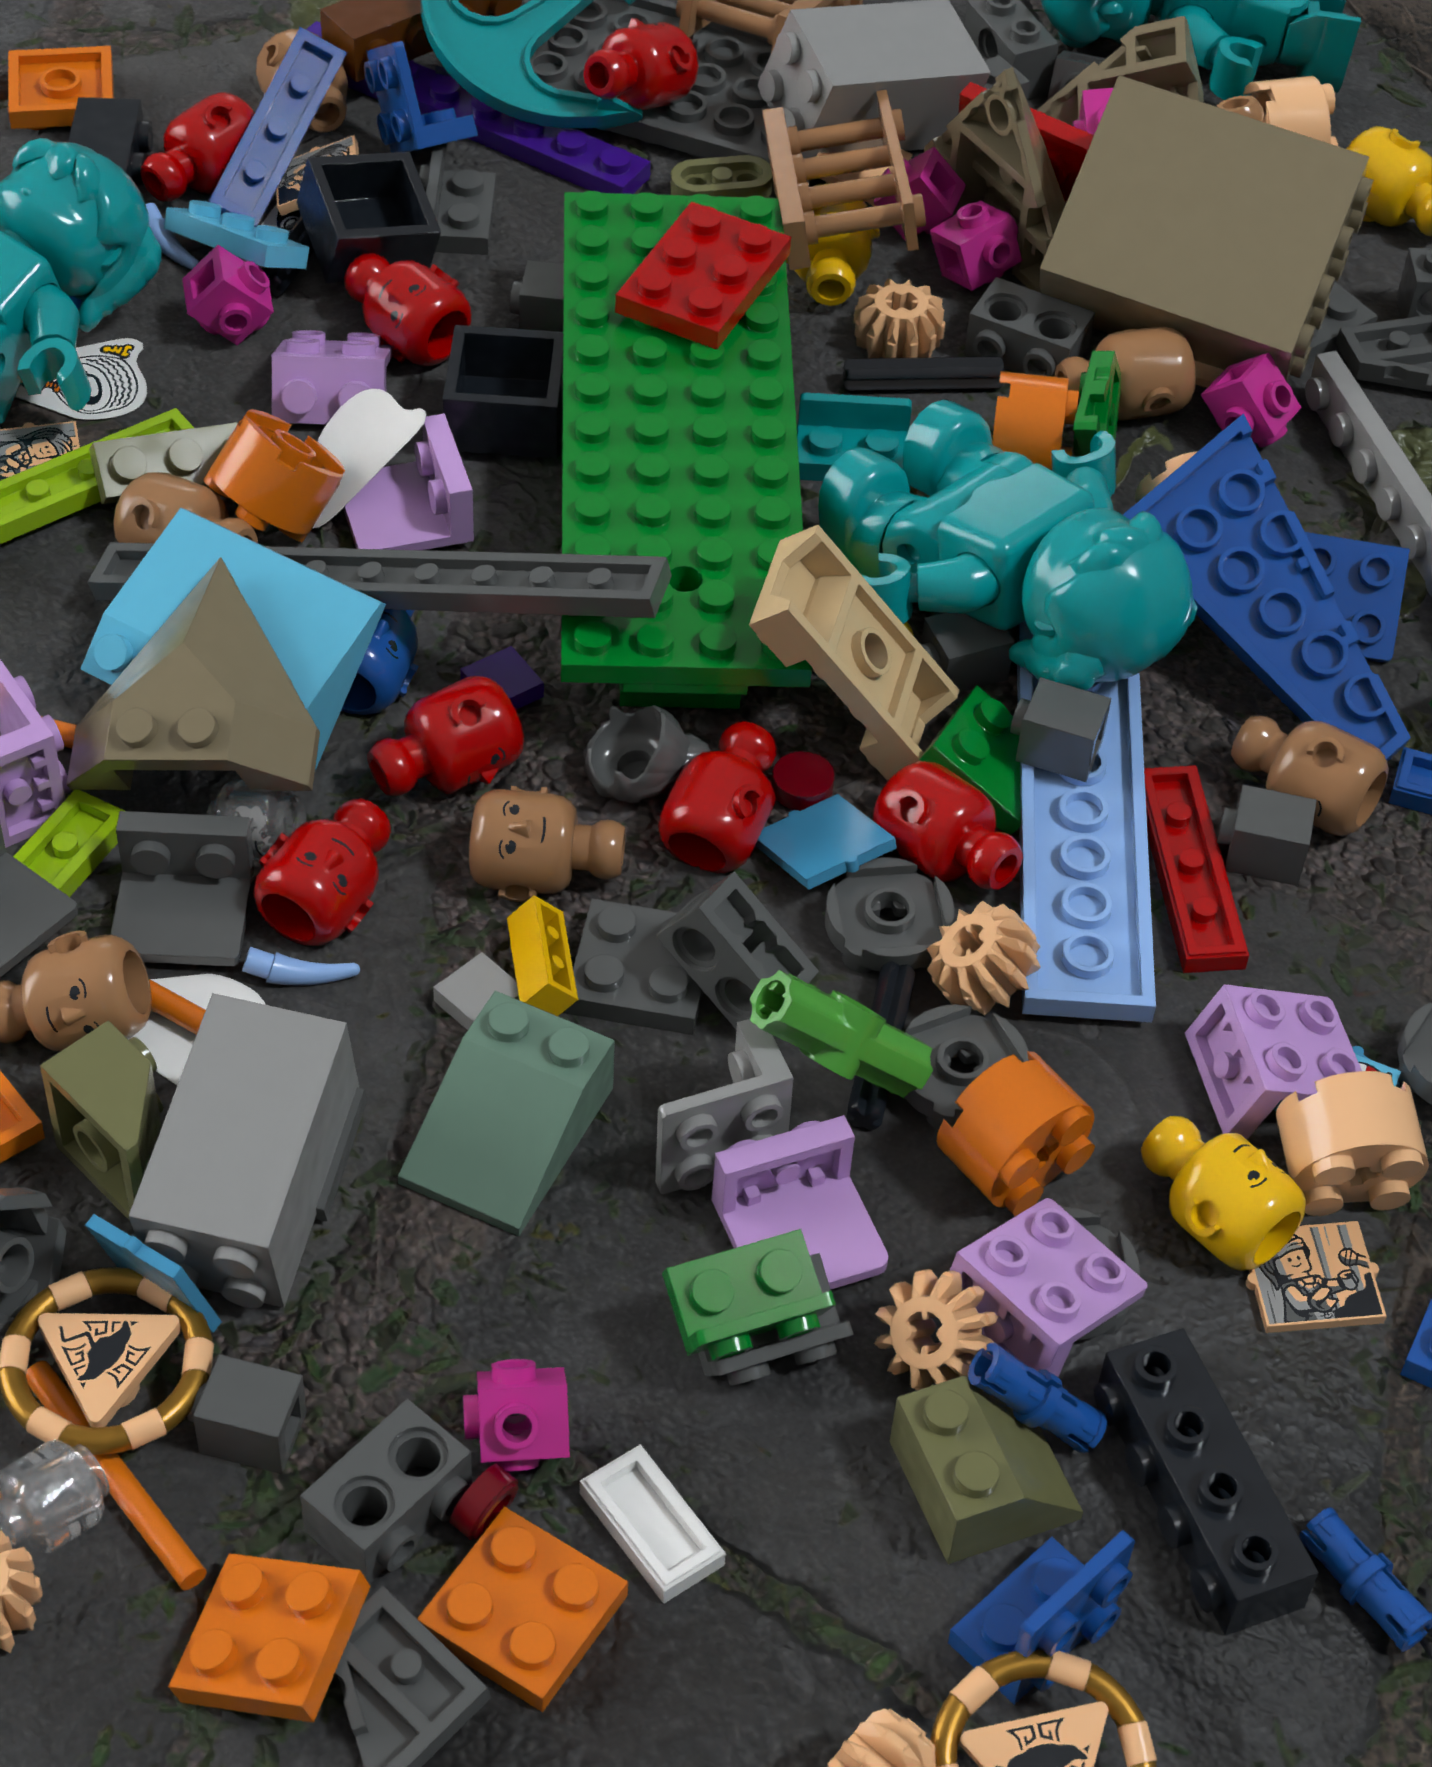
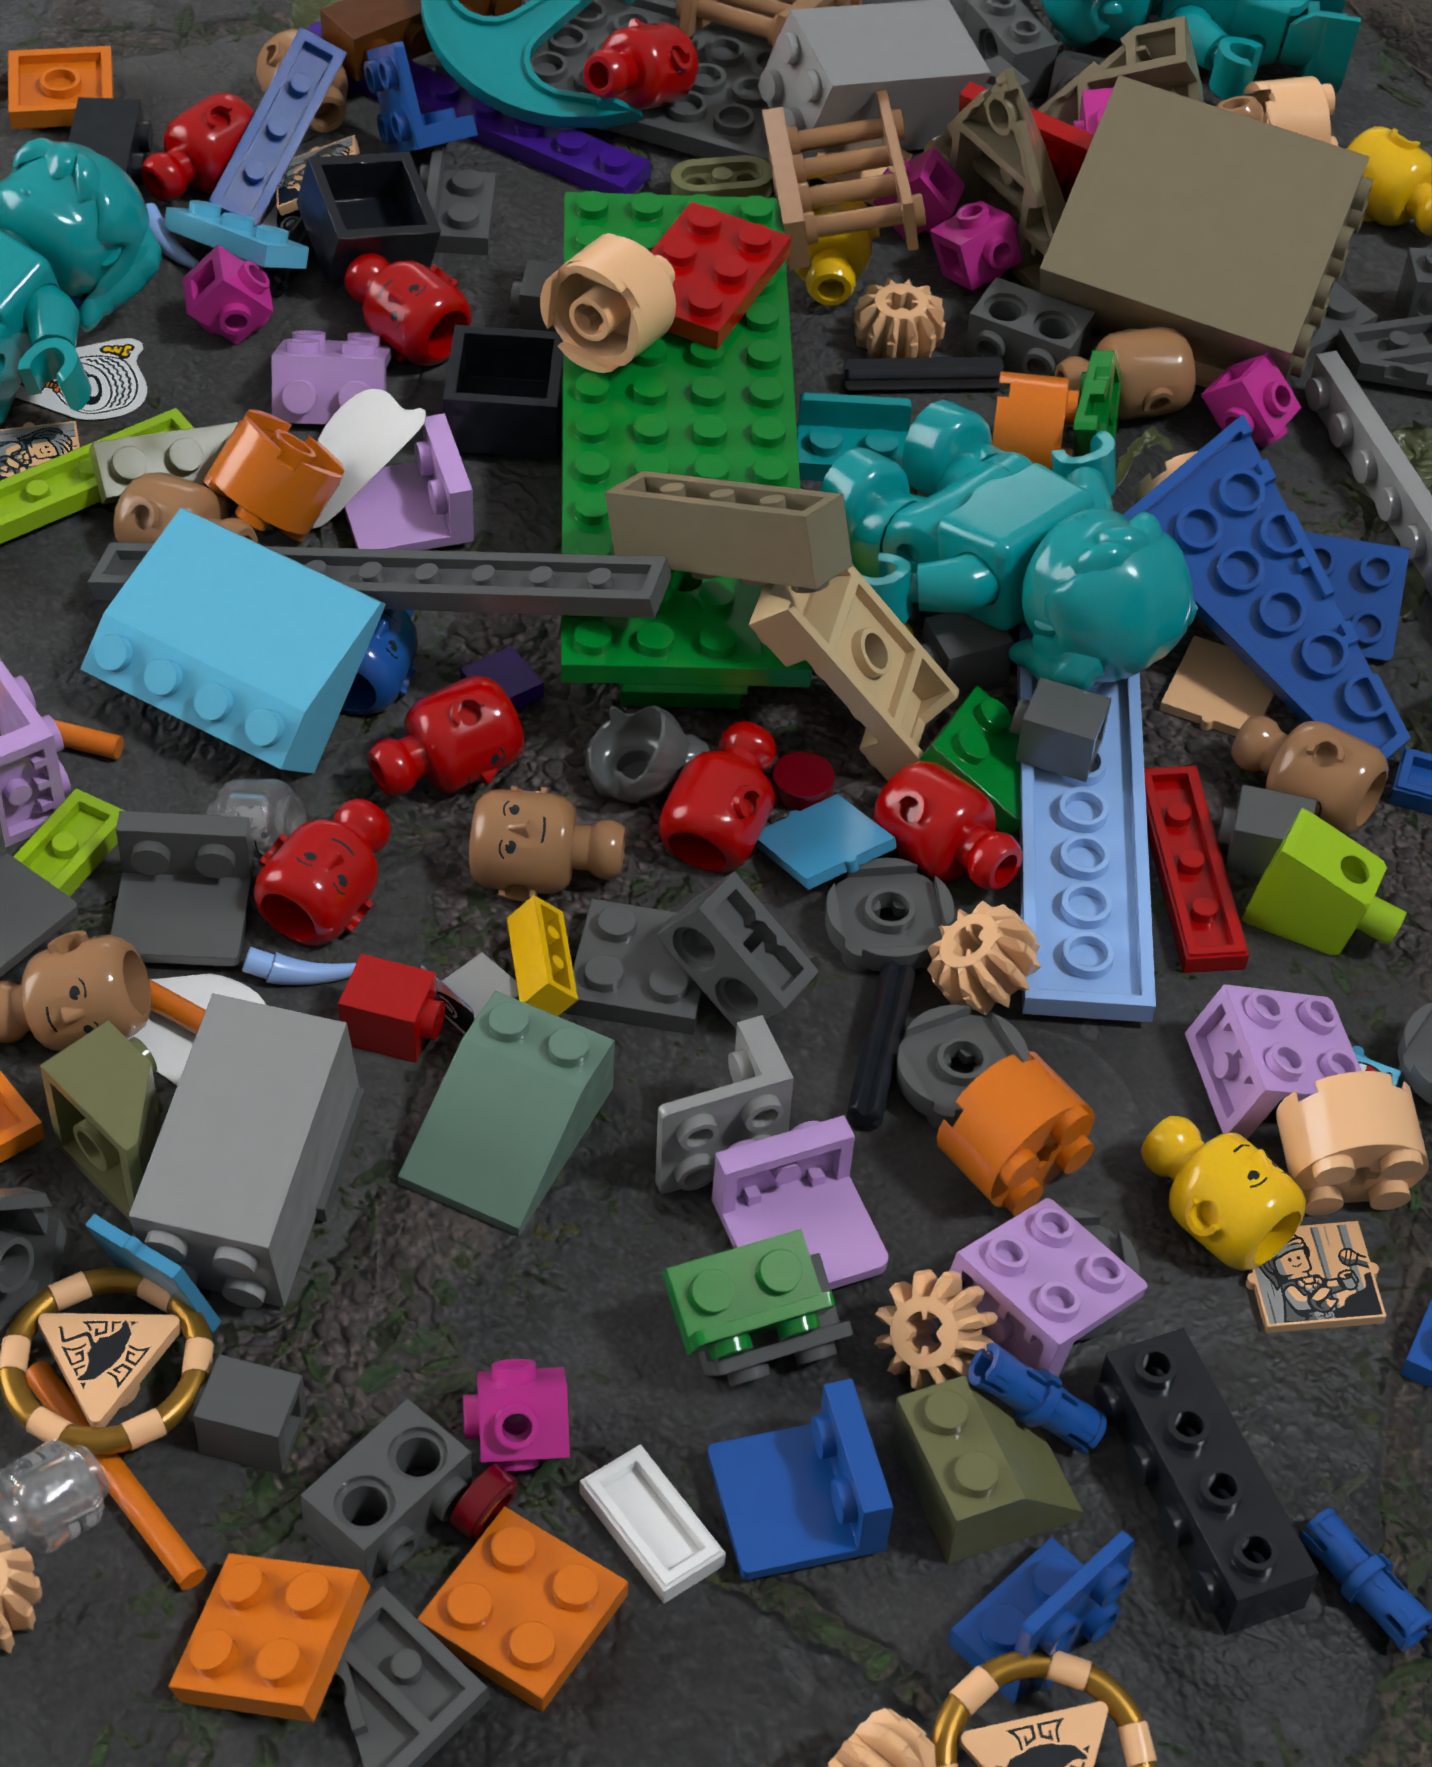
dark tan wedge [66,557,320,791] -> none
bright green piece [750,970,933,1098] -> none
none -> red brick [338,954,445,1063]
none -> sticker [421,965,474,1035]
none -> light nougat brick [540,233,676,373]
none -> dark tan brick [604,471,853,593]
none -> blue bracket [707,1379,894,1580]
none -> light nougat piece [1159,635,1275,737]
none -> lime torso [1241,808,1407,956]

